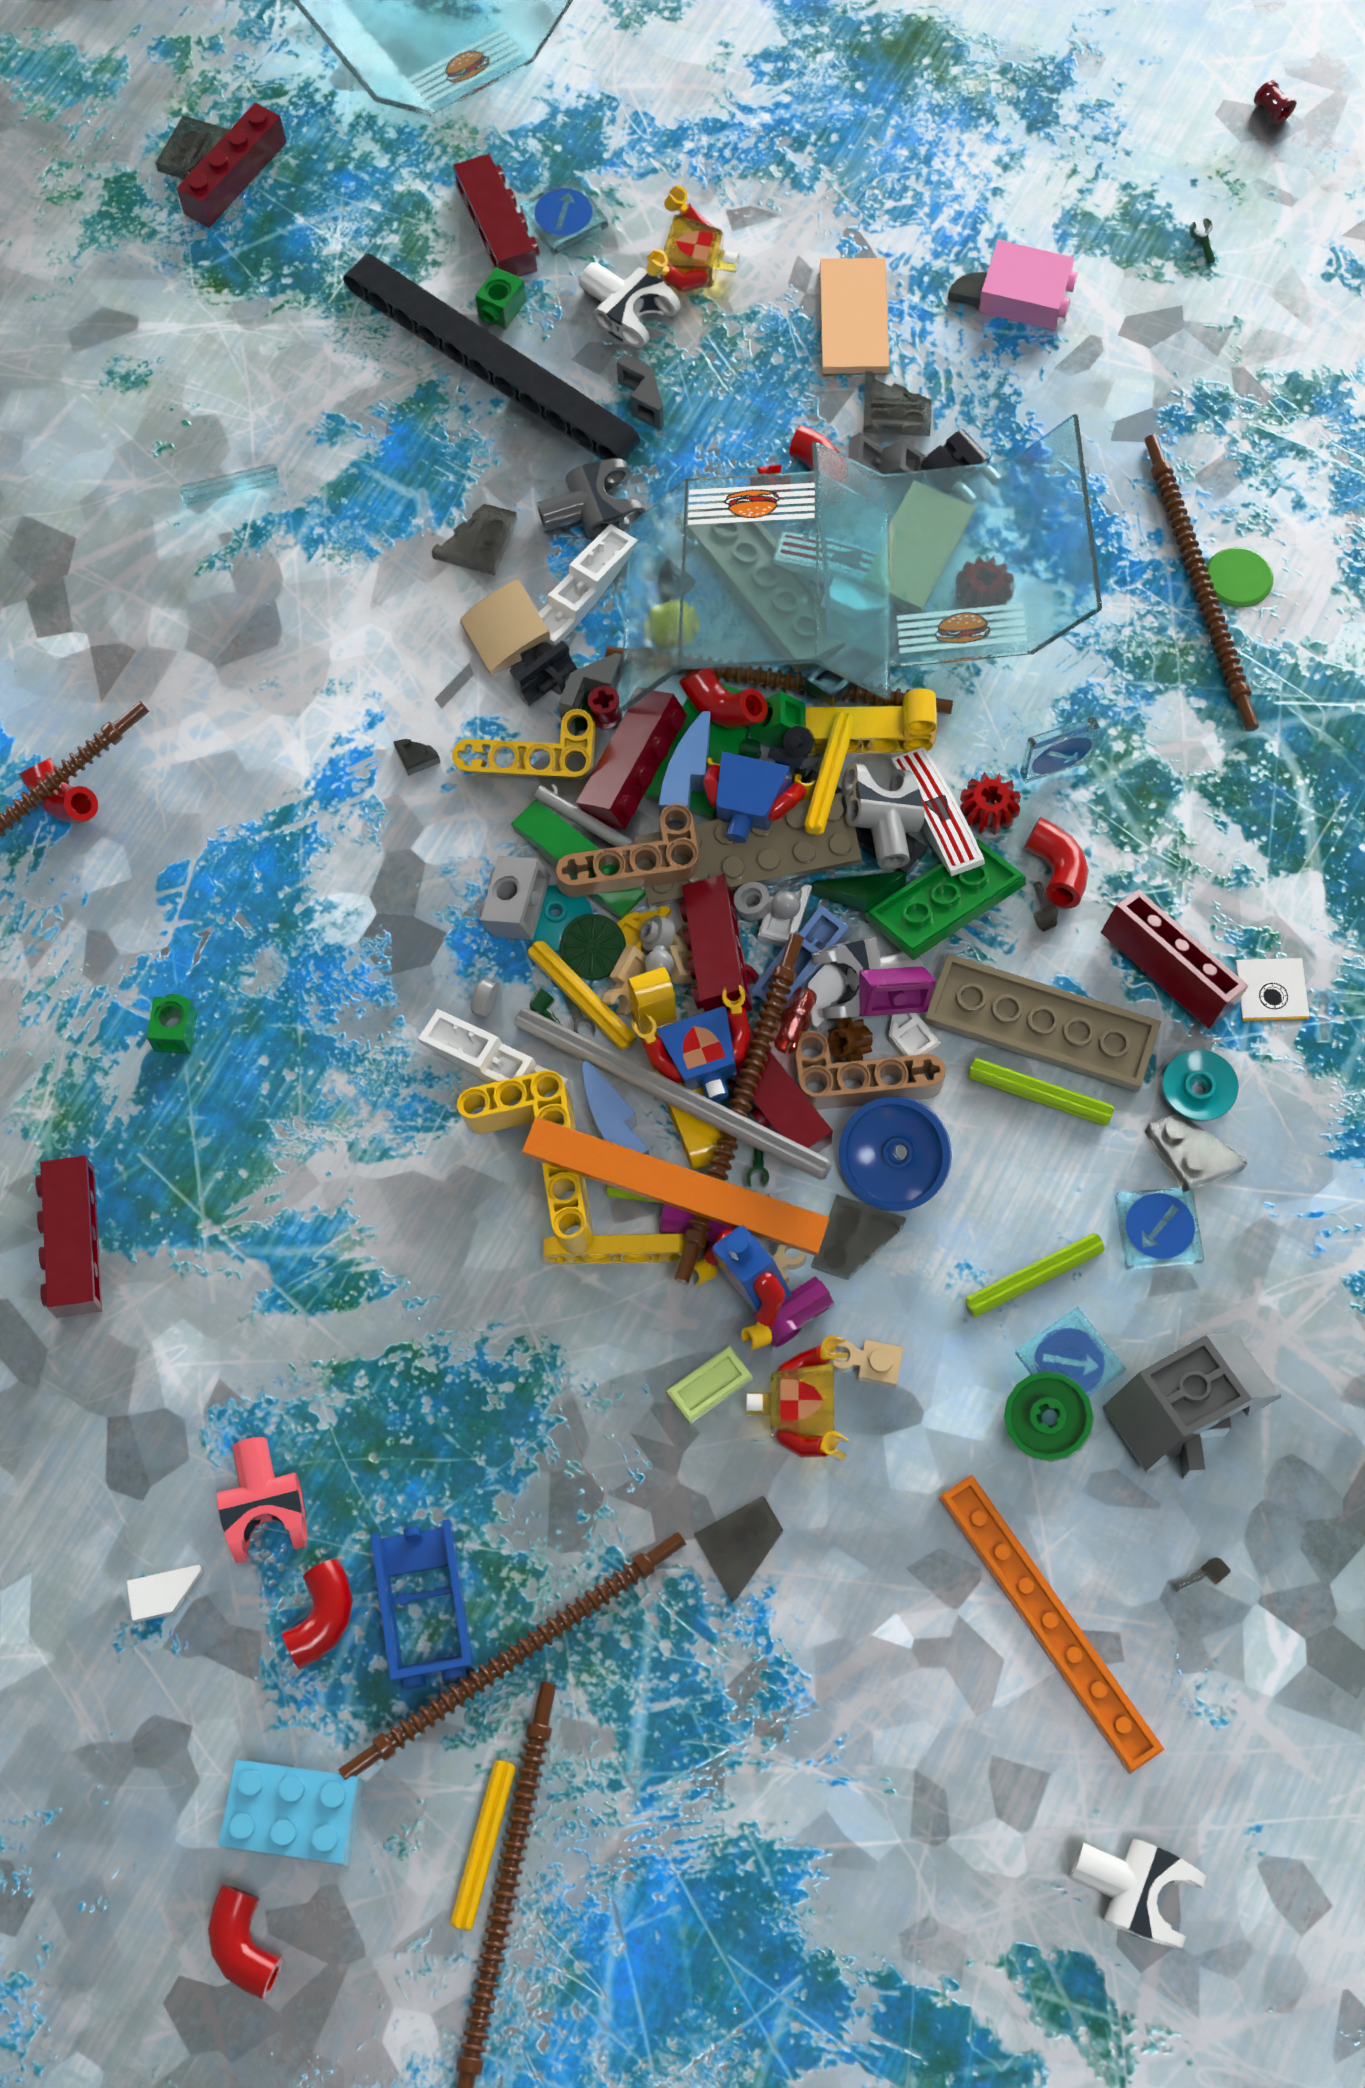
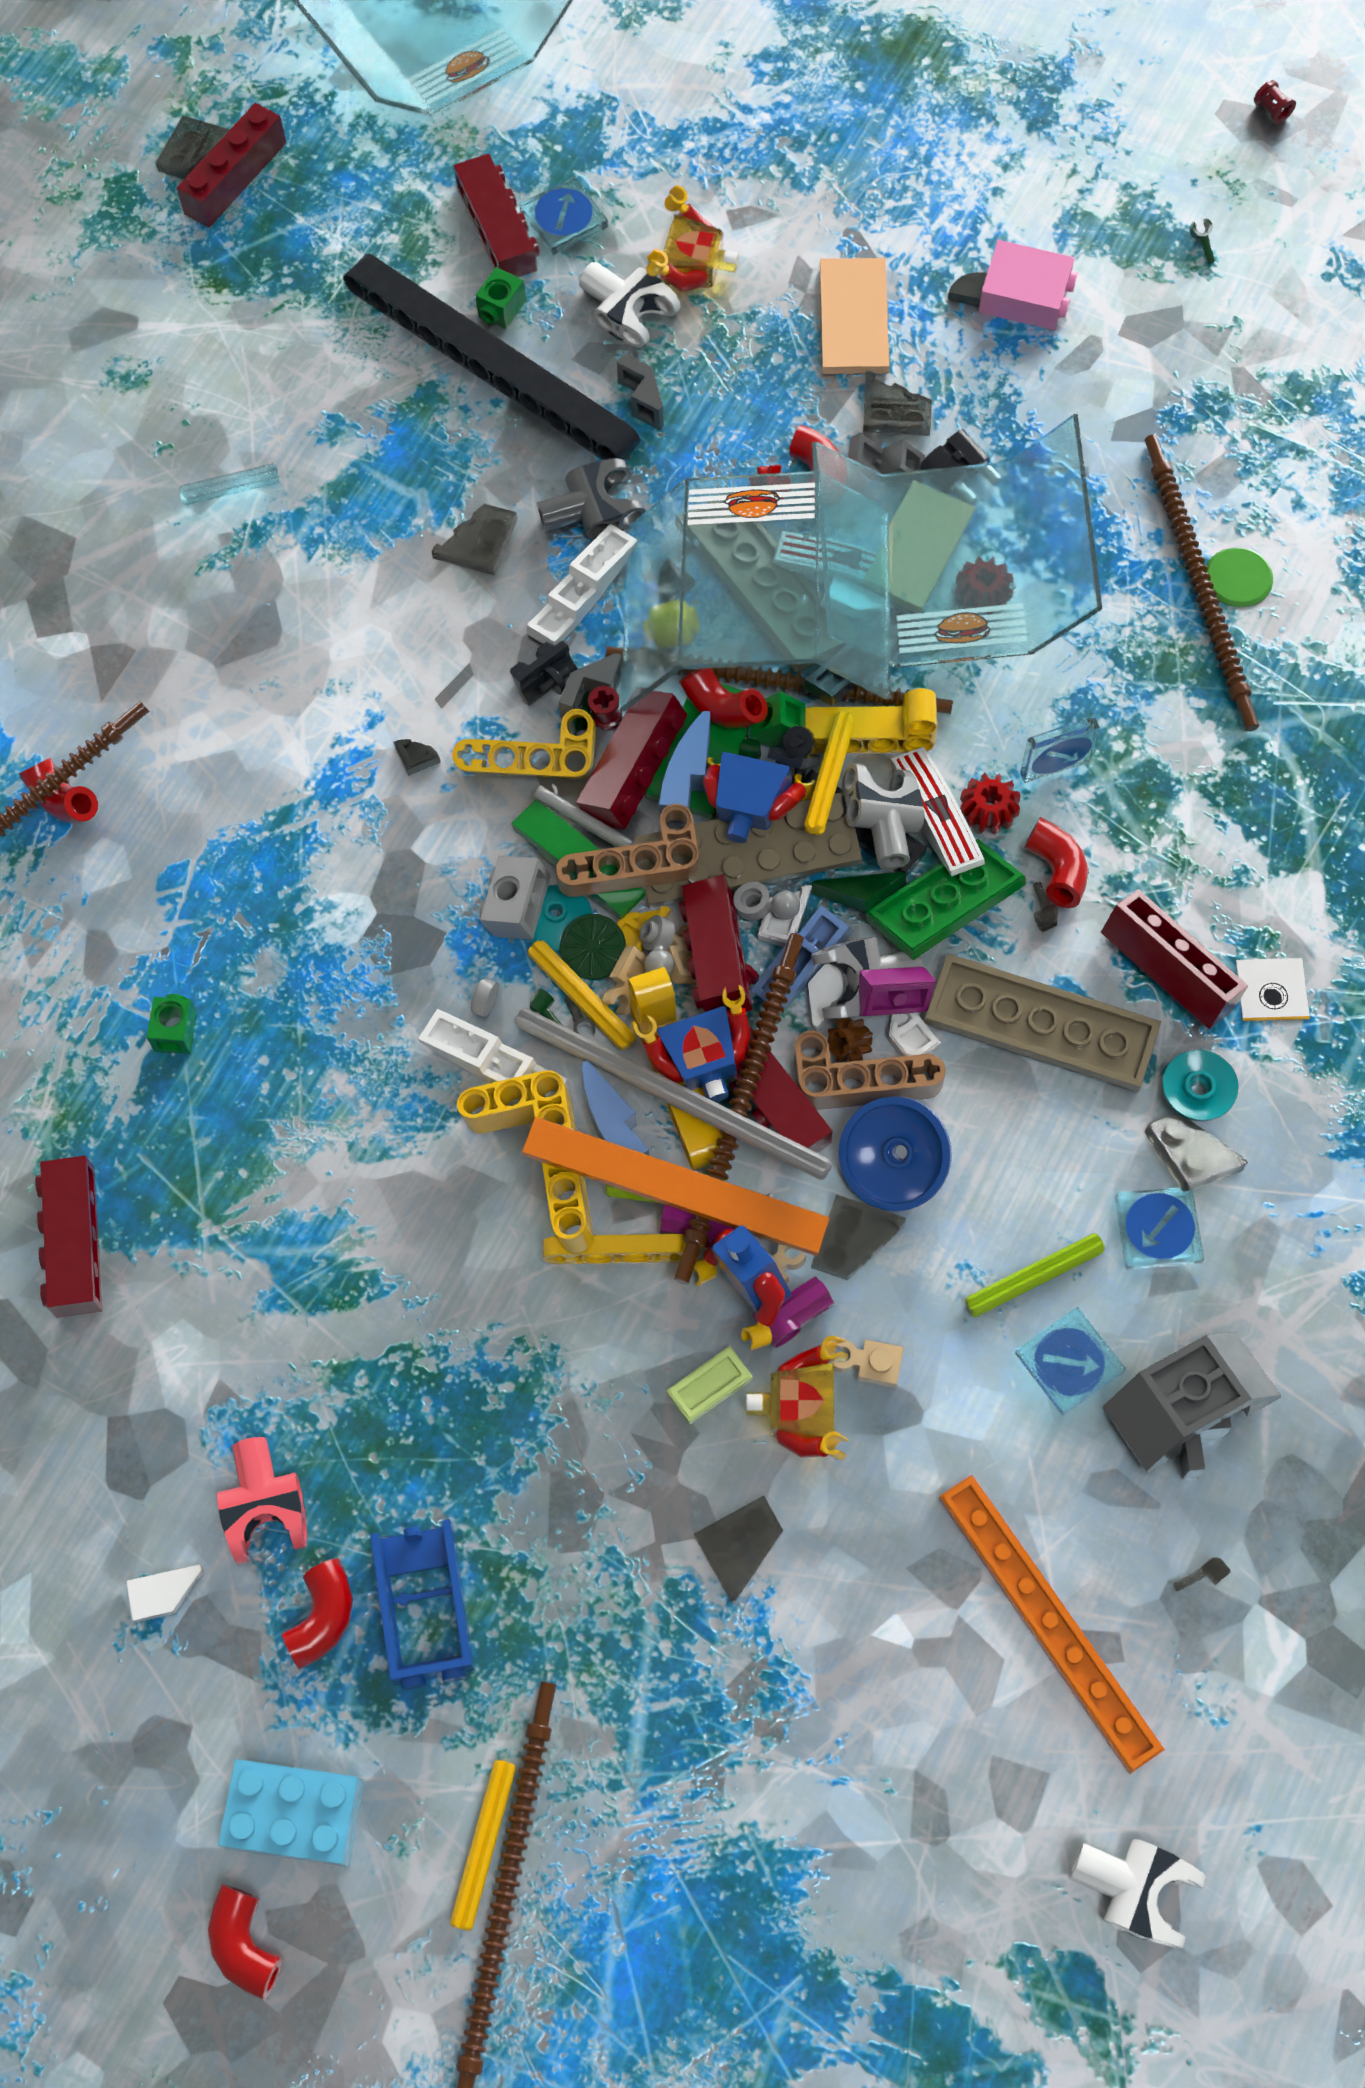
reddish brown hose [338,1532,686,1781] -> none
tan slope [460,578,551,675] -> none
dark green hand [746,1147,769,1188] -> none
clear red pin [774,987,817,1054] -> none
lime axle [968,1058,1114,1126] -> none
green wheel [1004,1371,1094,1462] -> none

